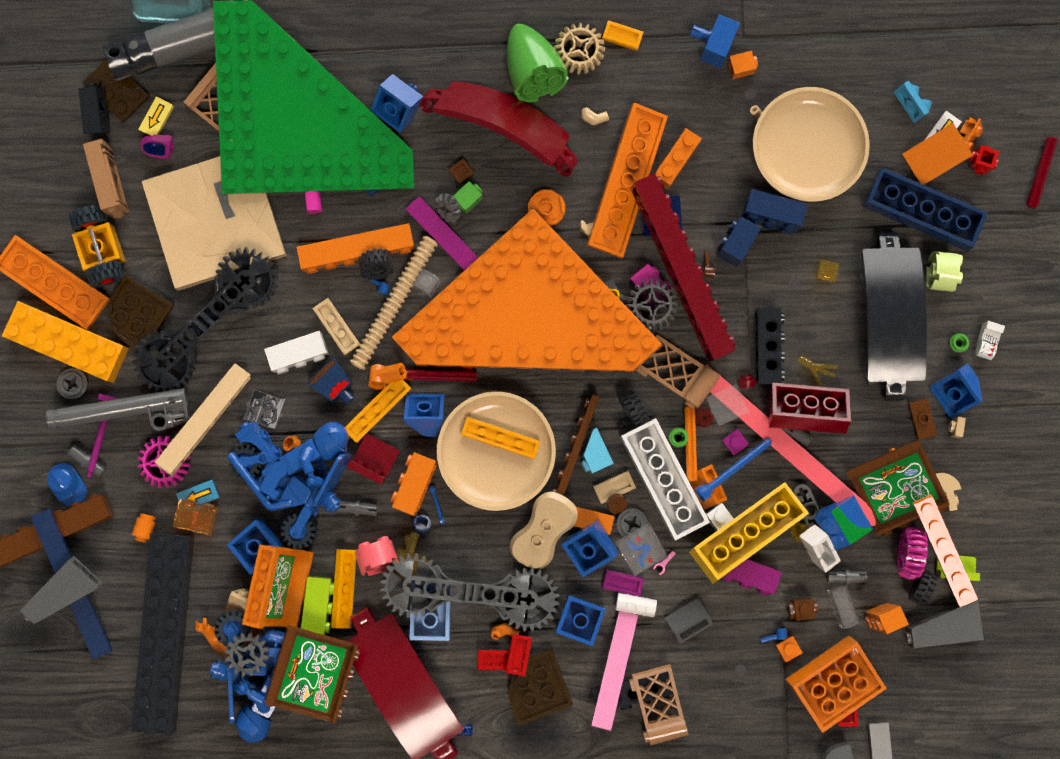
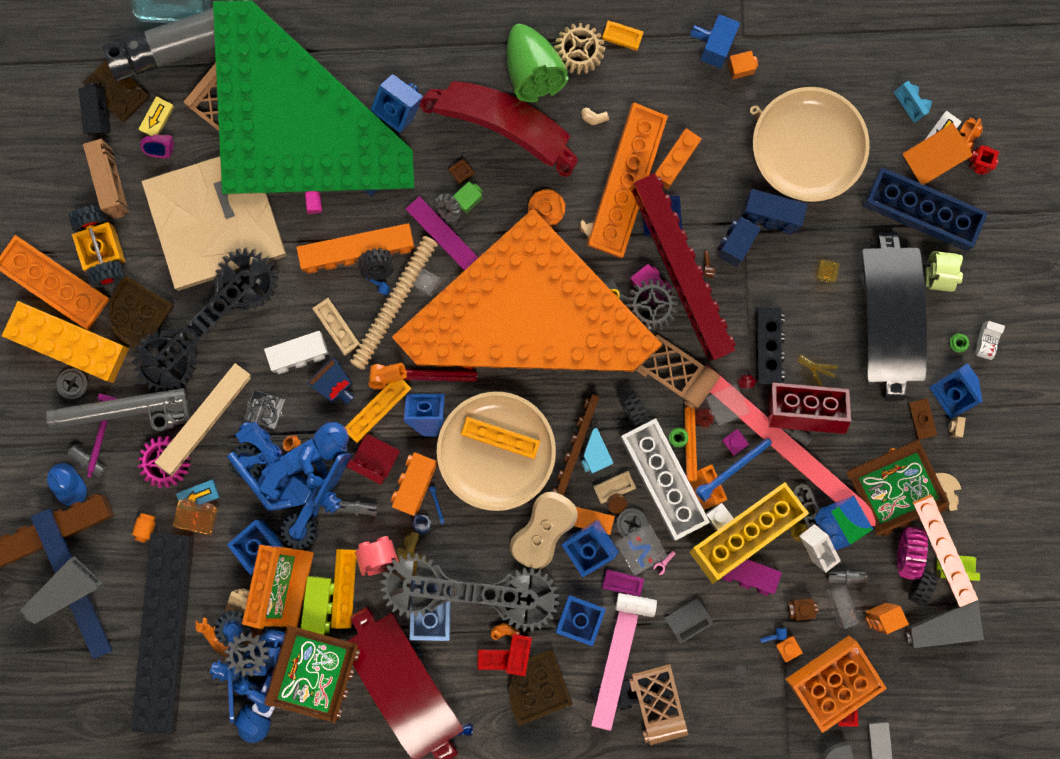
dark red axle [1027,136,1058,209] -> none

